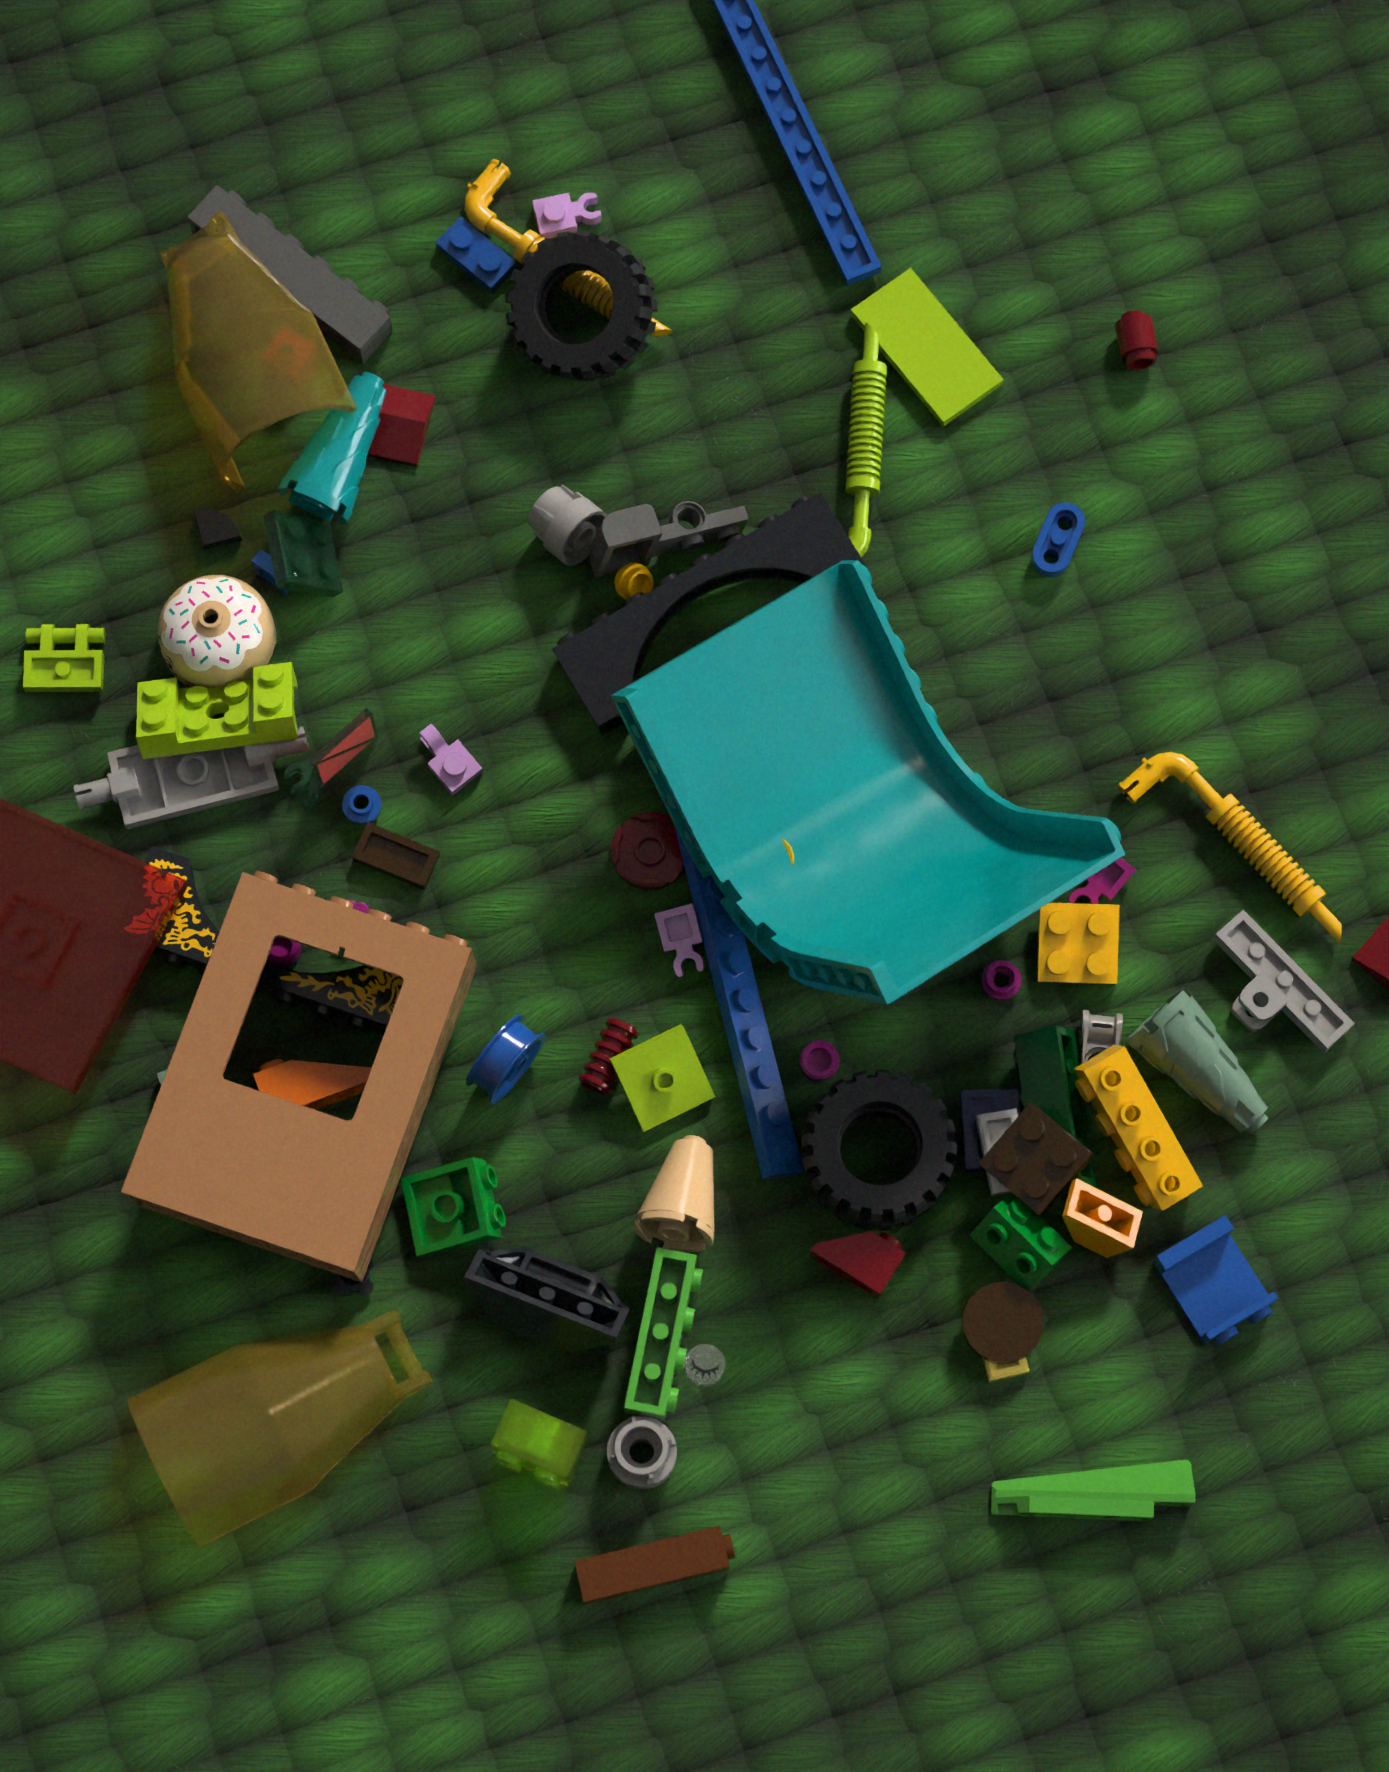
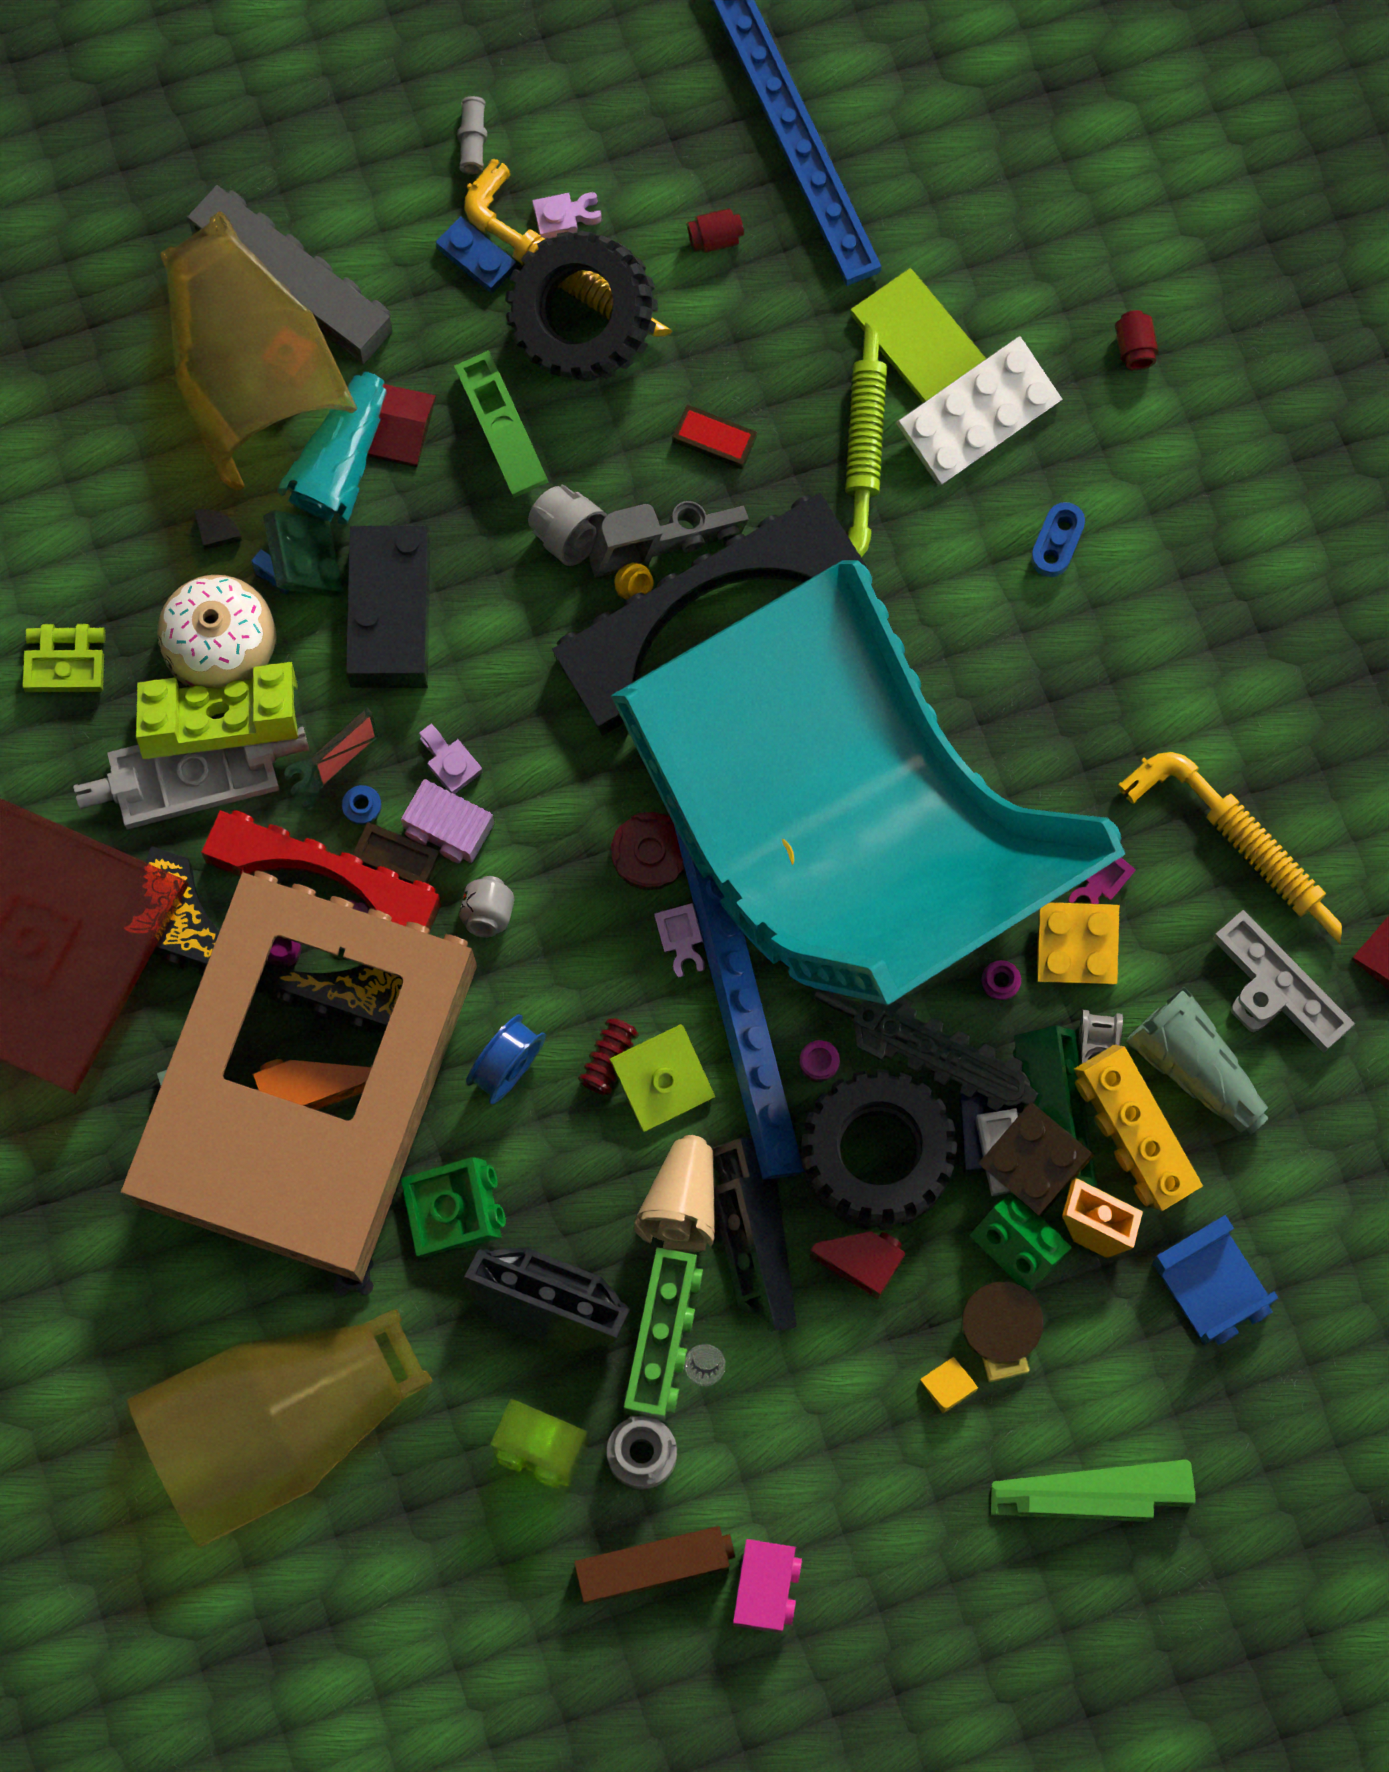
none -> red arch [201,810,441,930]
none -> black brick [347,526,430,688]
none -> lavender brick [401,779,494,863]
none -> bright green slope [454,350,549,498]
none -> light grey pin [457,96,487,174]
none -> light grey head [459,876,515,938]
none -> tile [672,404,757,469]
none -> dark red brick [687,208,744,253]
none -> black wedge [712,1137,797,1331]
none -> dark pink brick [733,1539,802,1634]
none -> pearl dark grey bar [814,989,1039,1111]
none -> white plate [896,336,1062,486]
none -> yellow slope [920,1357,978,1414]

